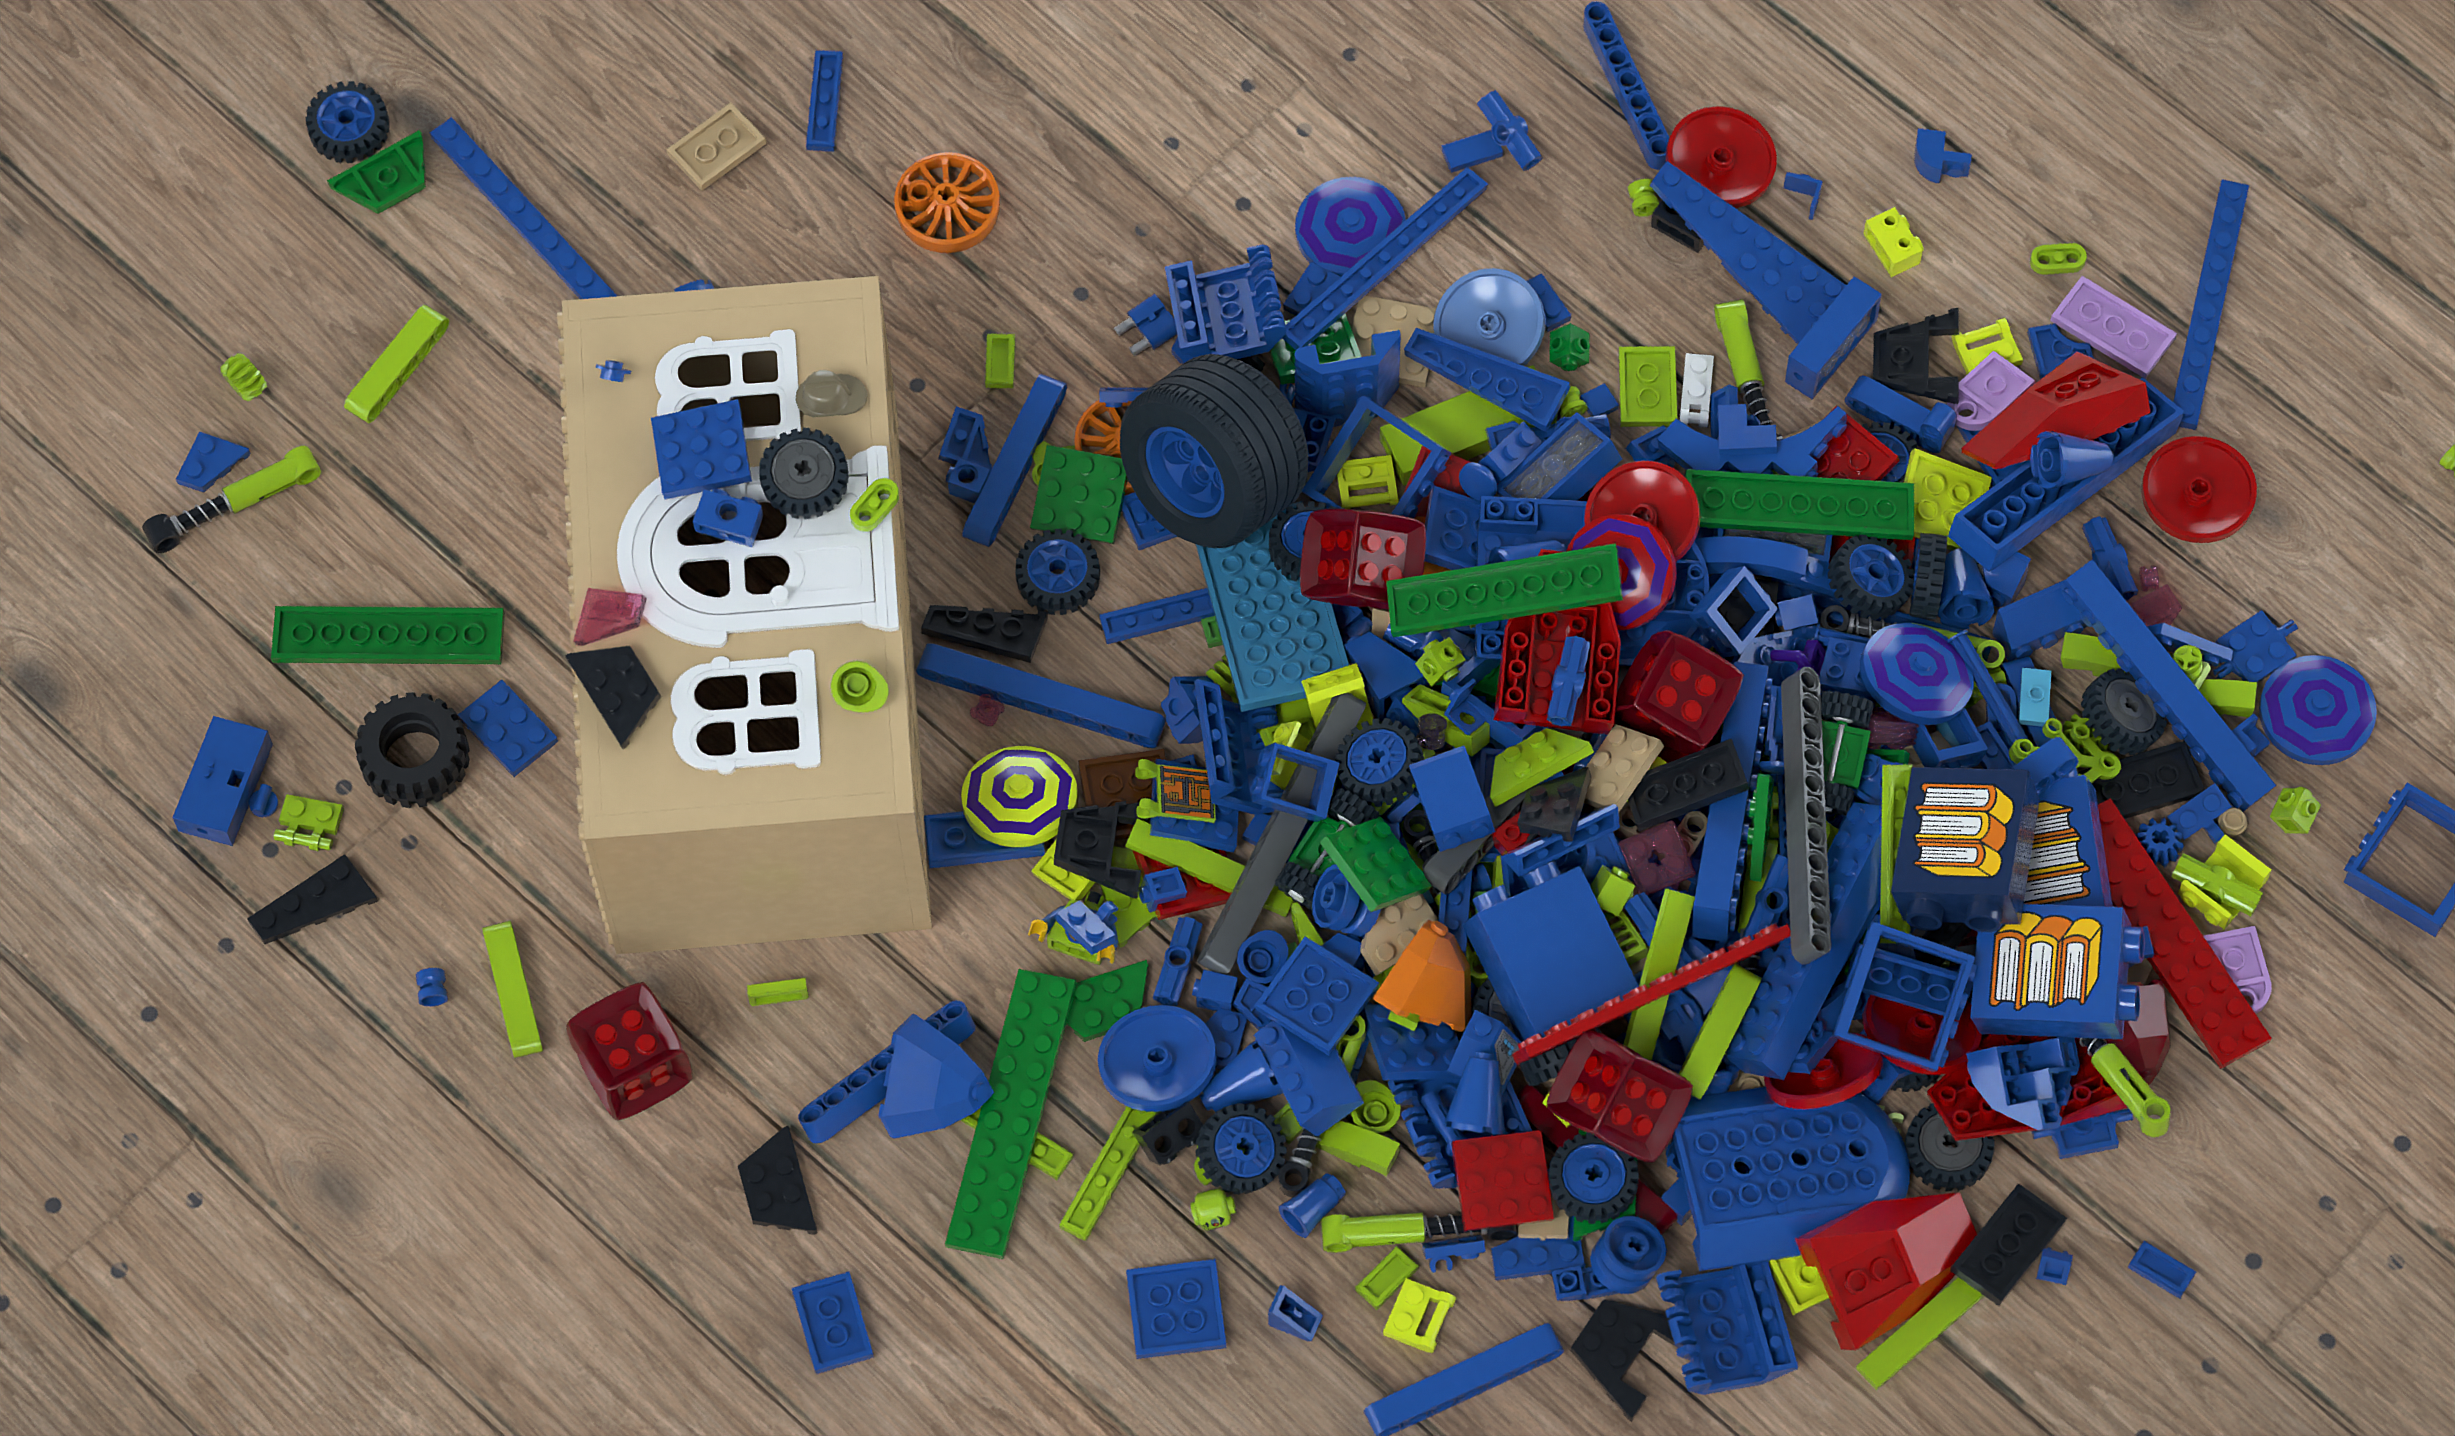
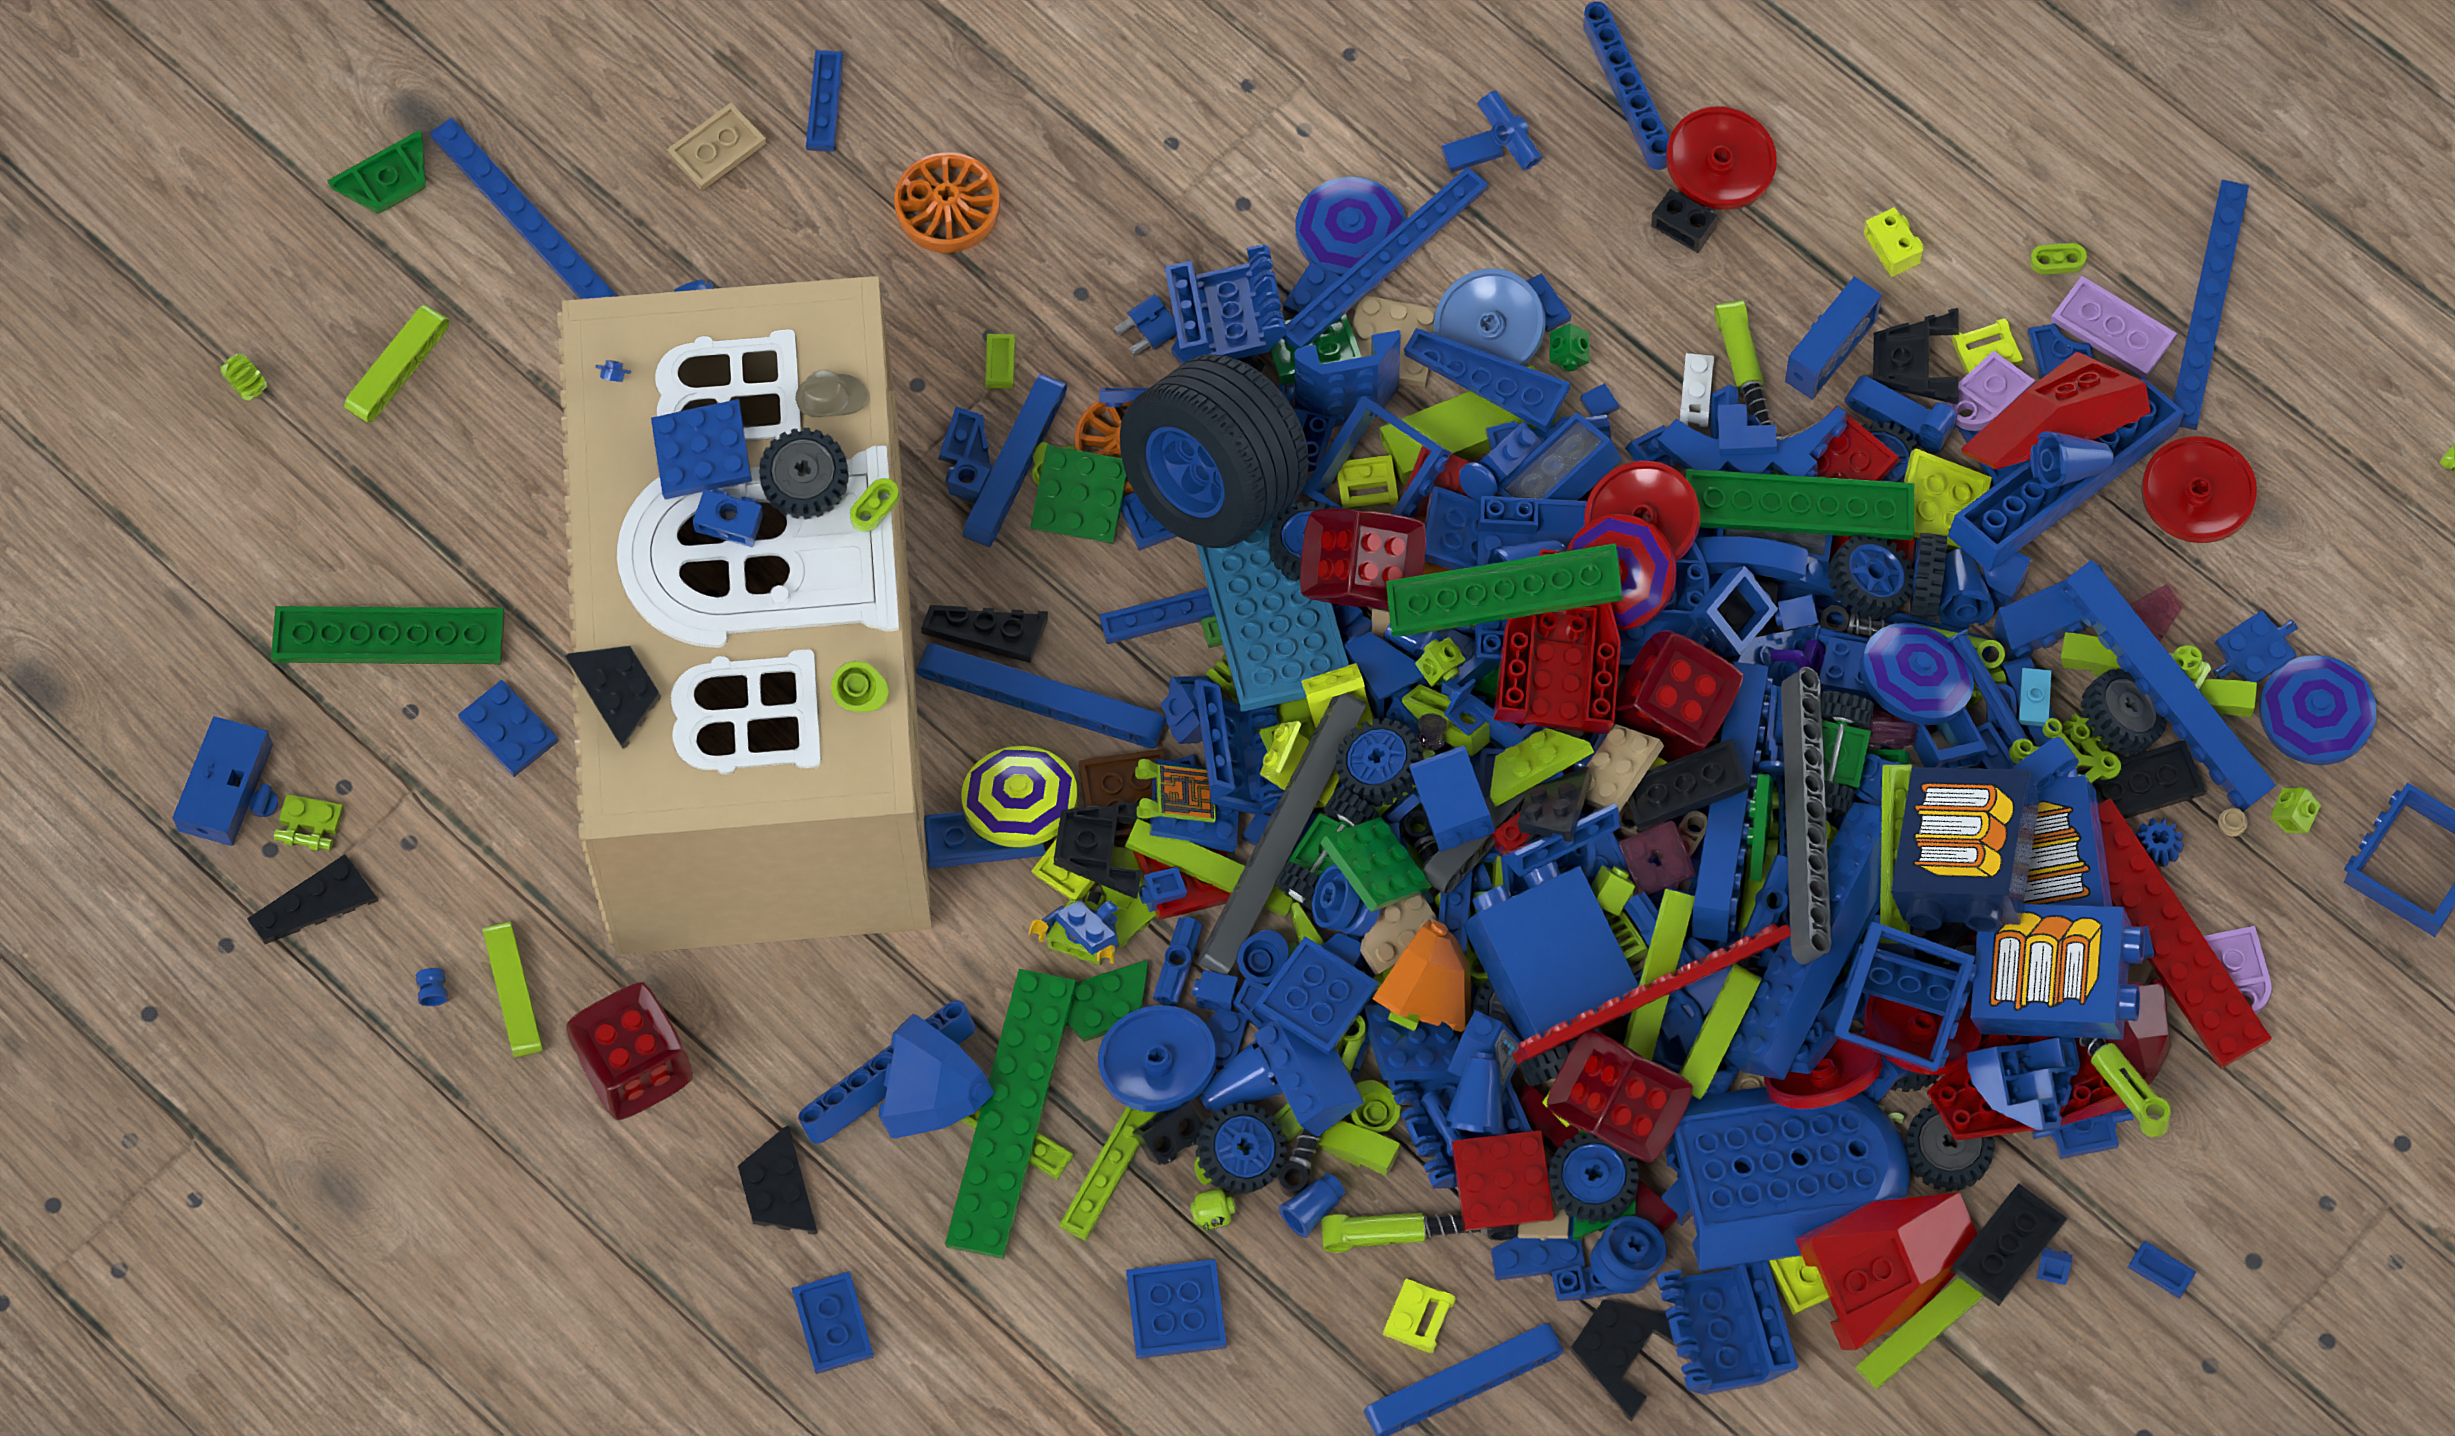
piece [142,446,321,553] -> none
blue wing [176,432,251,493] -> none
wheel [306,81,390,163] -> none
black tyre [355,692,470,808] -> none
clear pink wing [573,588,647,646] -> none
lime tile [747,978,809,1006] -> none
clear pink plate [970,694,1004,726] -> none
wheel [1015,529,1100,615] -> none
blue window [1251,743,1339,822] -> none
blue slope [1268,1285,1323,1342] -> none
lime tile [1355,1246,1418,1310] -> none
blue plate [1422,1235,1486,1273] -> none
blue piece [1546,636,1590,727] -> none
lime wheel [1560,386,1588,418] -> none
lime plate [1618,346,1677,427] -> none
lime wheel [1628,179,1660,217] -> none
blue wing [1650,161,1846,344] -> none
blue bracket [1784,172,1823,220] -> none
blue brick [1914,128,1972,183] -> none
blue piece [2082,516,2138,601] -> none
clear pink bush [2139,565,2159,592] -> none
wing [2147,623,2233,666] -> none
blue plate [2167,783,2232,844] -> none
lime piece [2172,853,2263,916] -> none
neon yellow panel [2178,834,2271,929] -> none
blue panel [2232,714,2270,757] -> none

